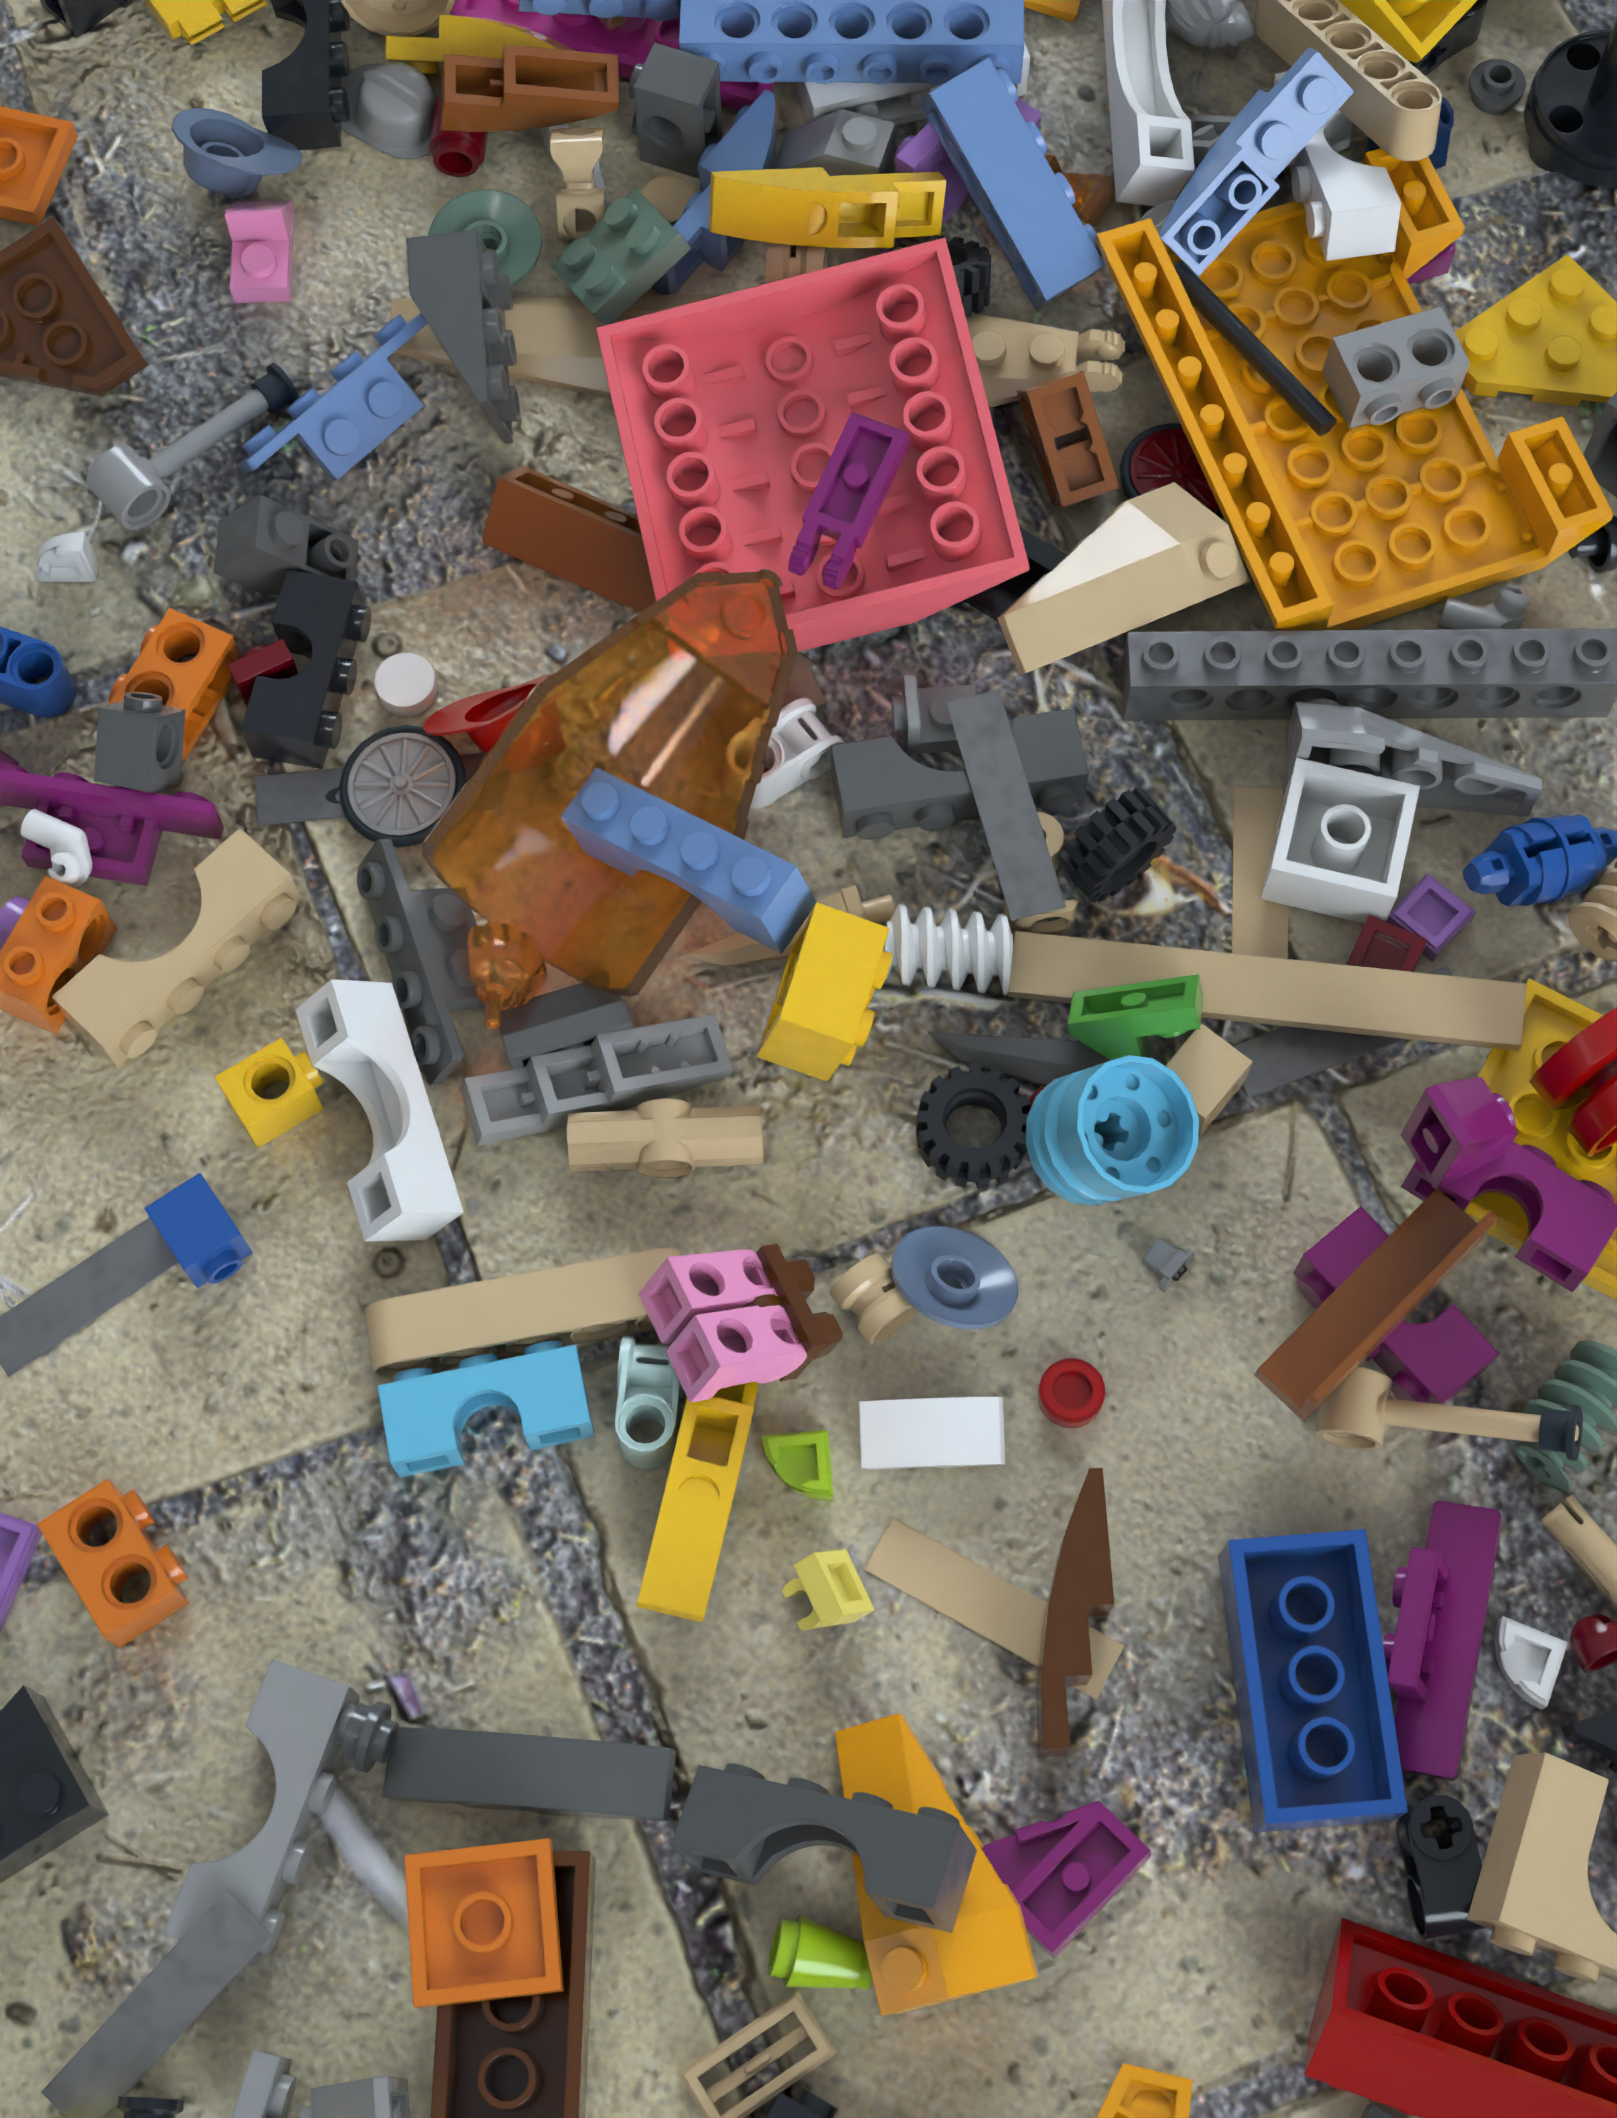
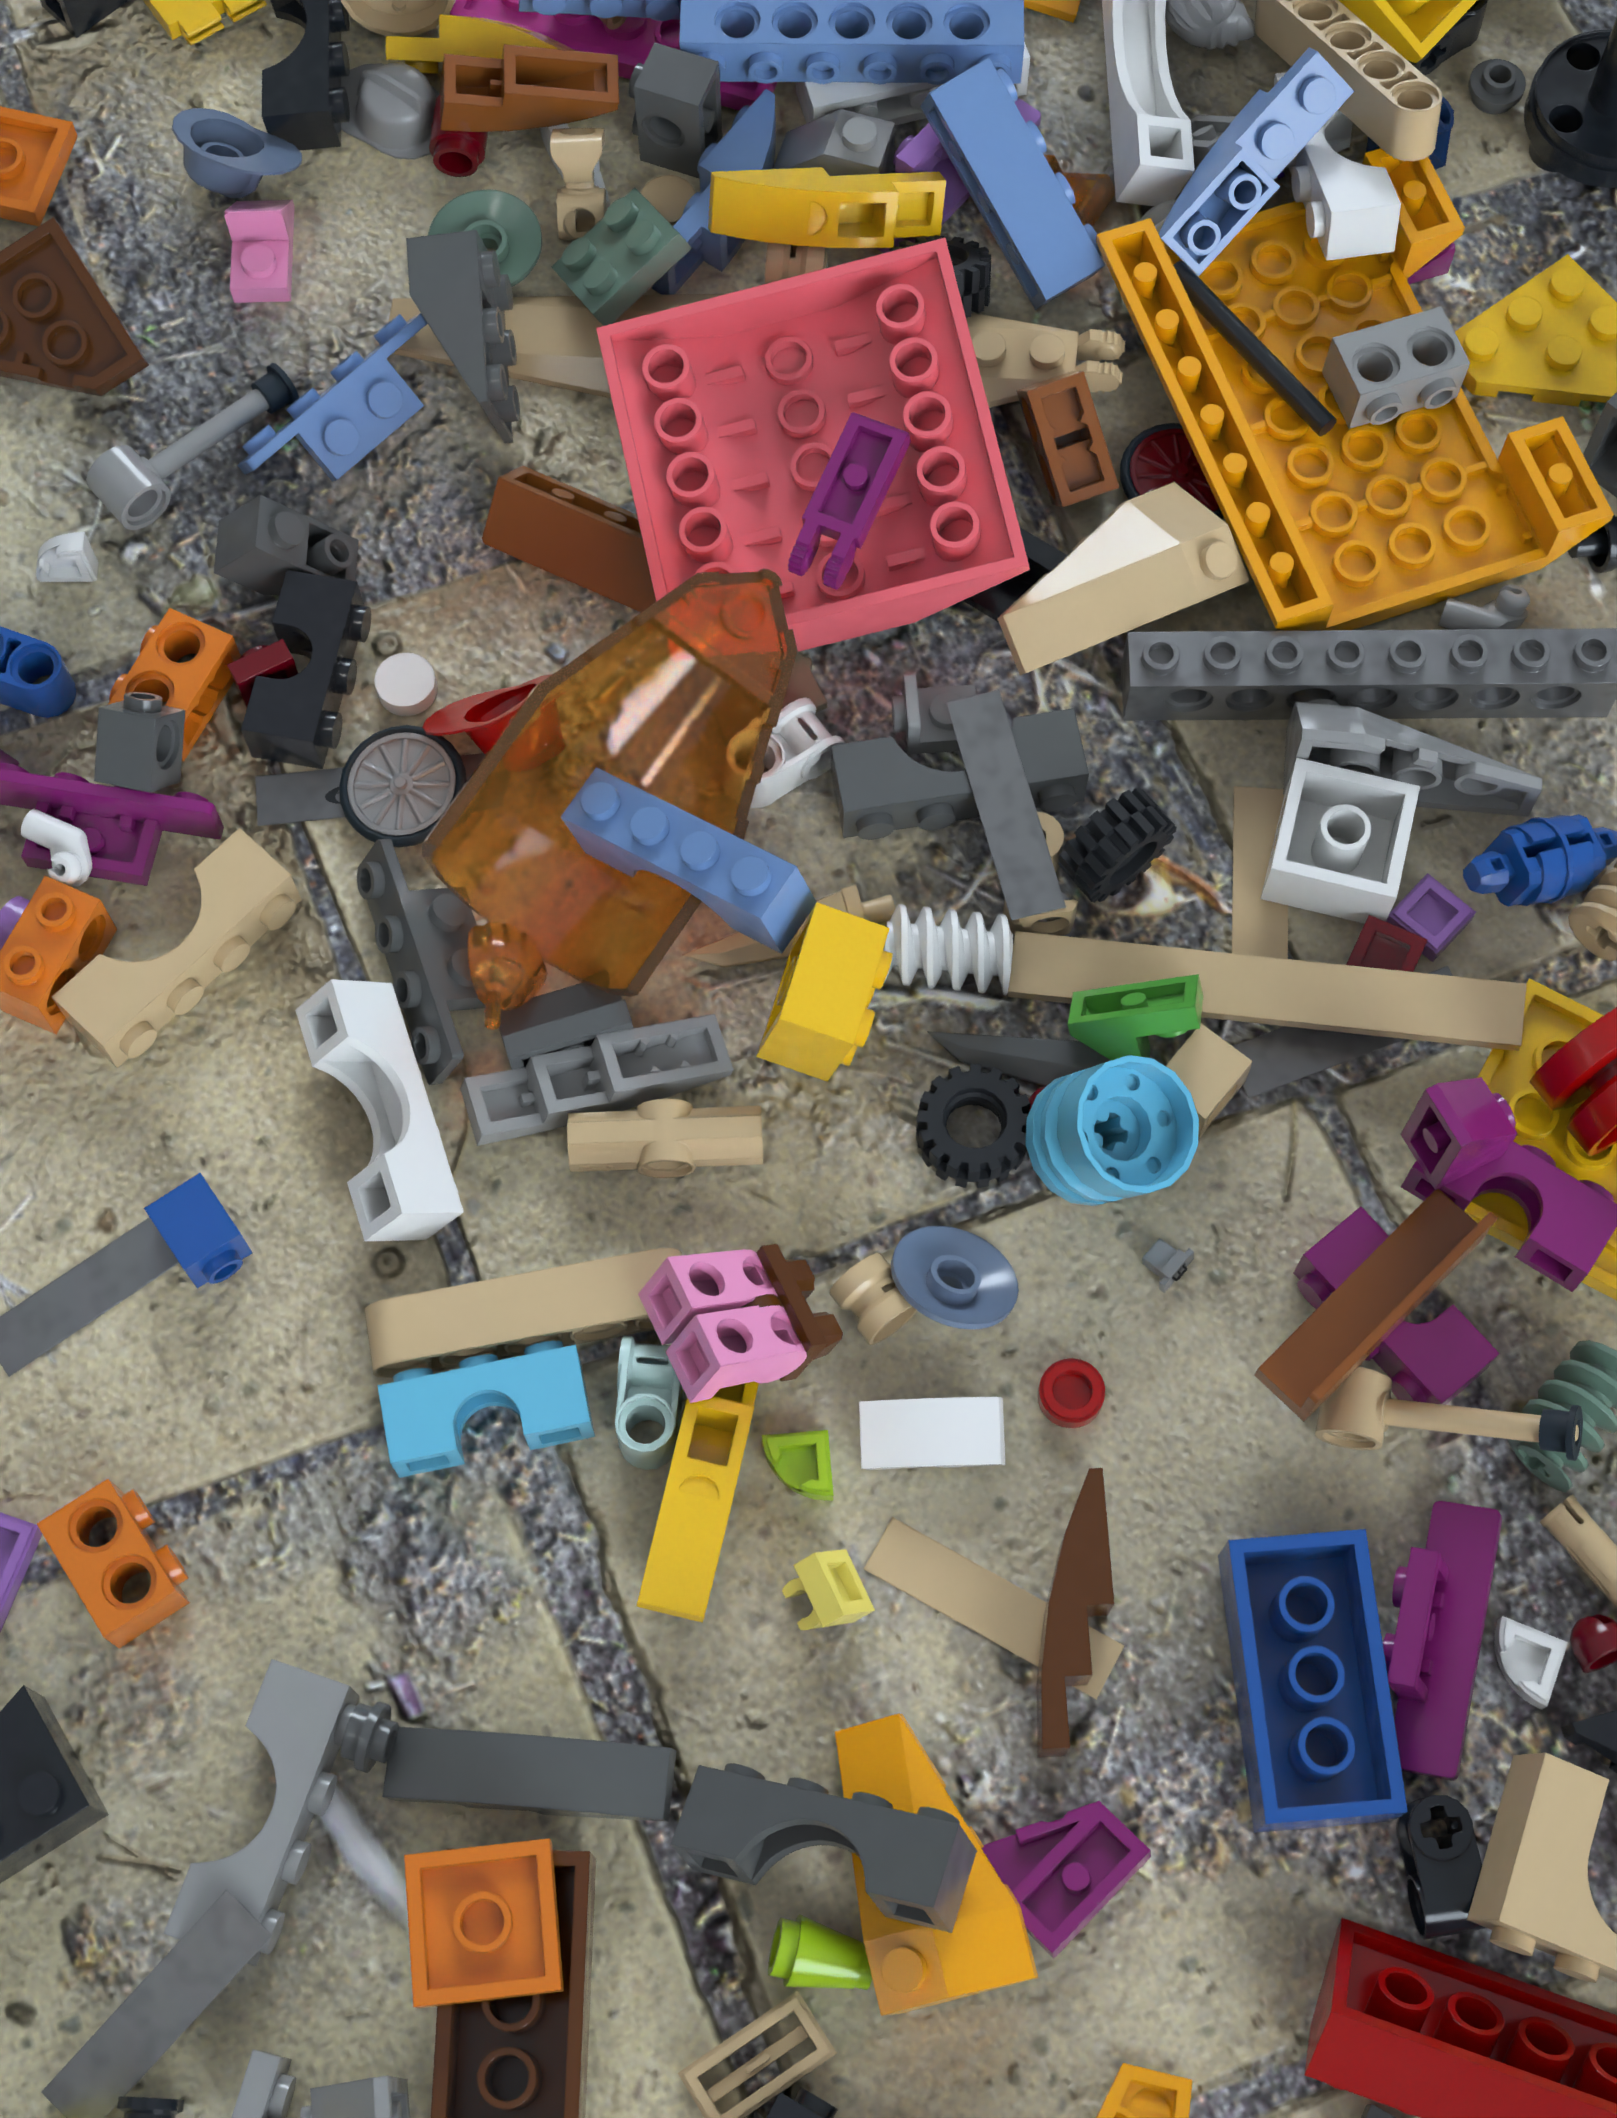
yellow brick [214,1037,324,1149] -> none

